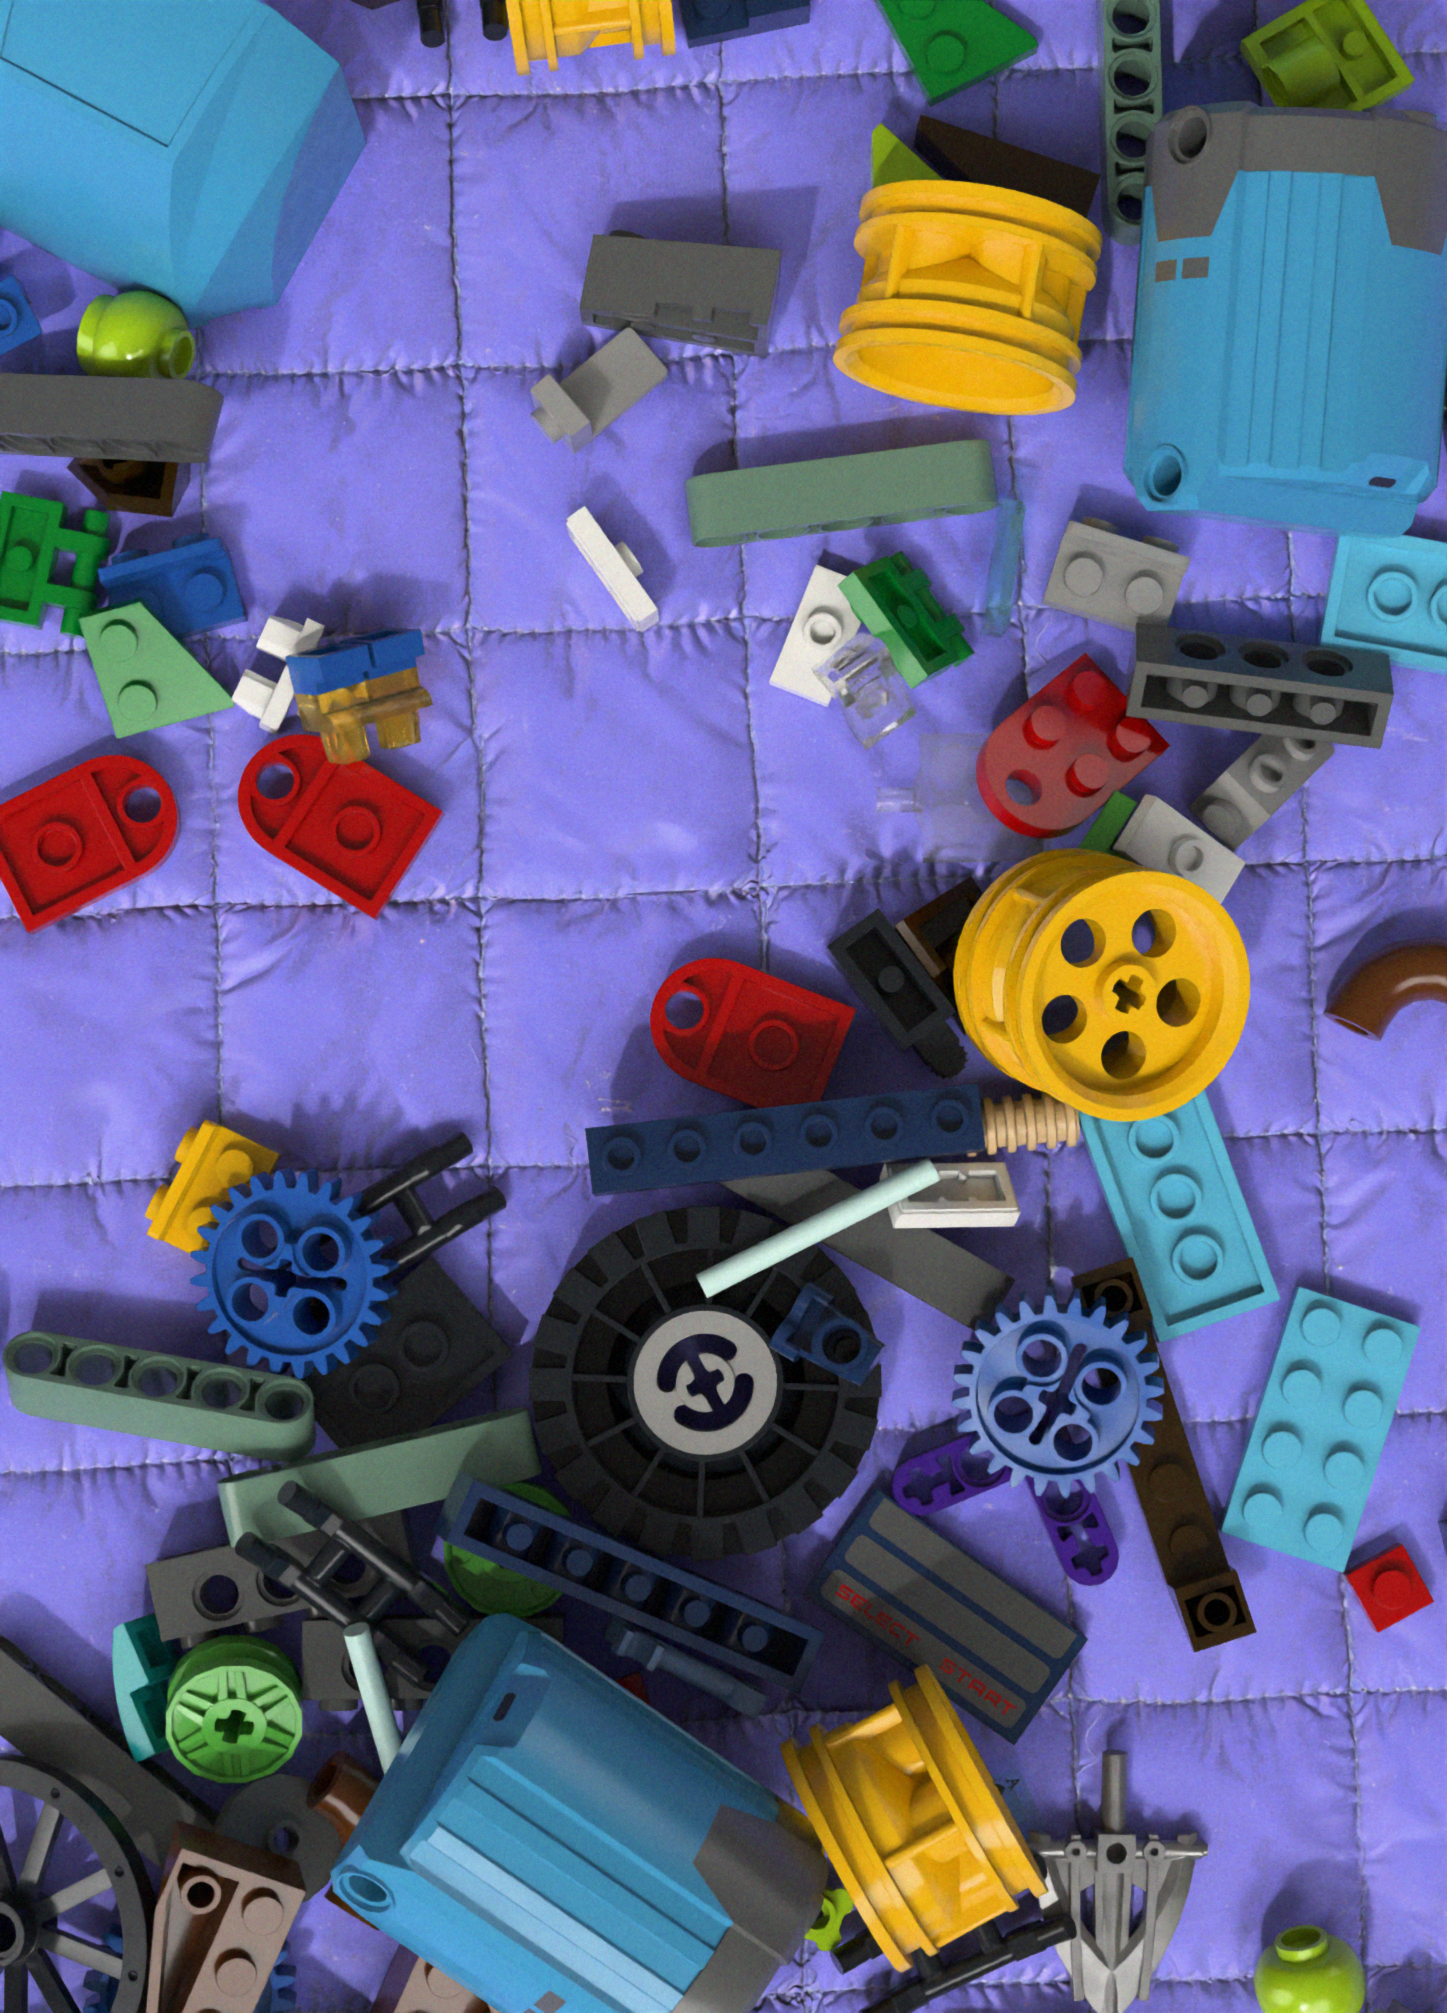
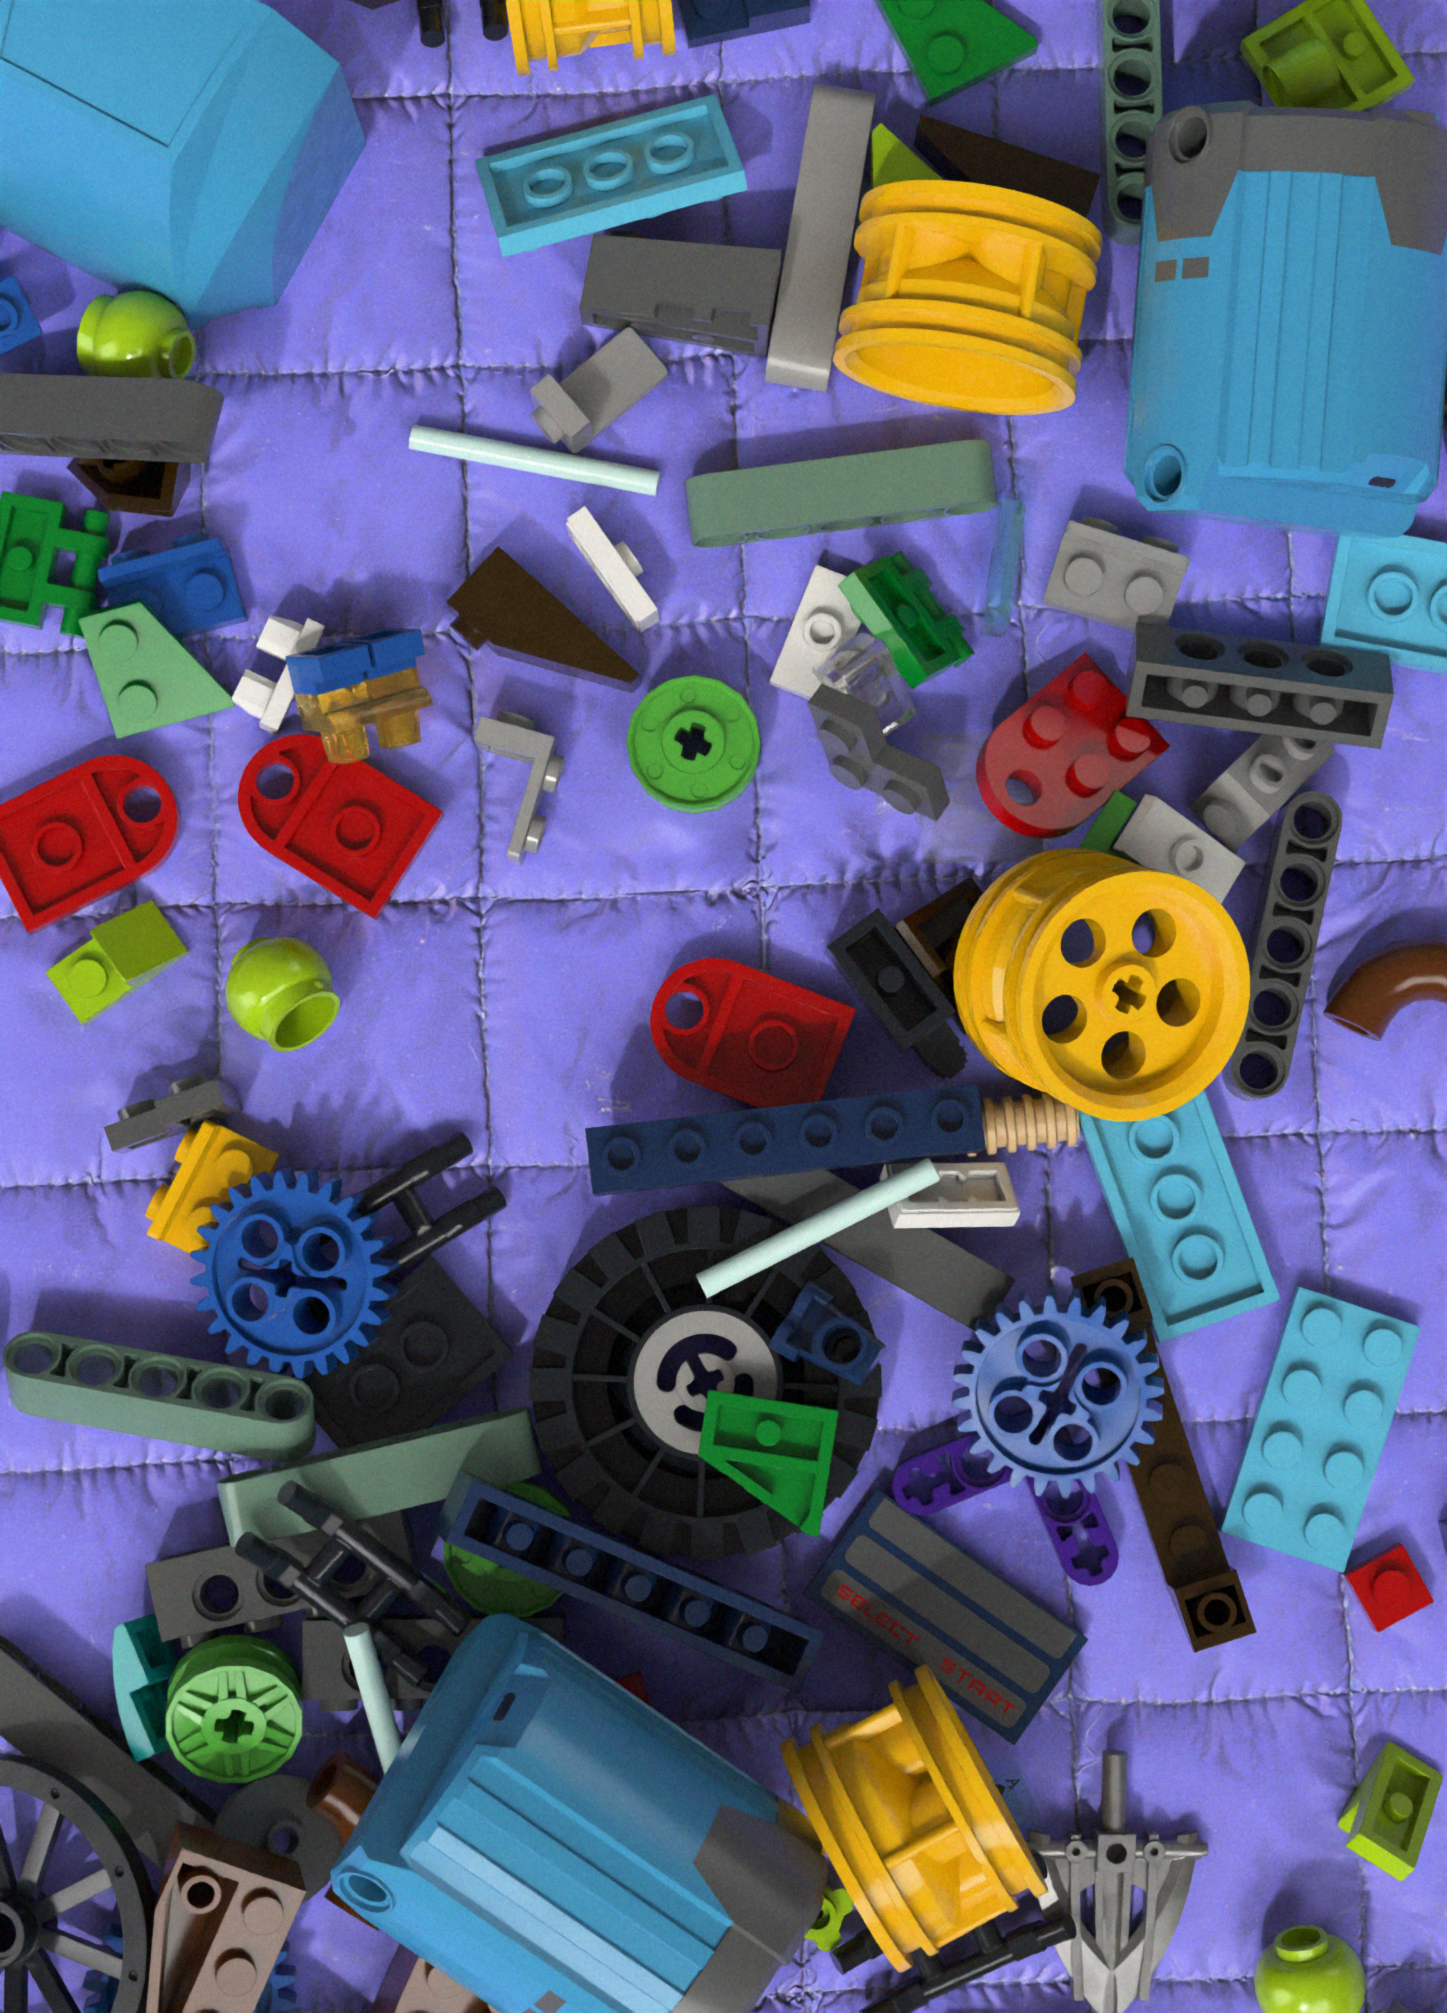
light blue bar [602,1614,768,1720] -> none
none -> lime slope [45,900,189,1025]
none -> dark grey plate [104,1073,243,1154]
none -> lime piece [224,936,340,1052]
none -> light aqua bar [409,424,660,496]
none -> dark brown slope [446,546,641,693]
none -> light grey bracket [474,711,565,865]
none -> medium azure plate [475,93,748,257]
none -> bright green wheel [626,675,761,814]
none -> green wing [698,1389,839,1537]
none -> light grey beam [764,82,877,392]
none -> dark grey plate [808,684,950,821]
none -> dark grey beam [1222,791,1342,1101]
none -> lime slope [1338,1741,1444,1882]

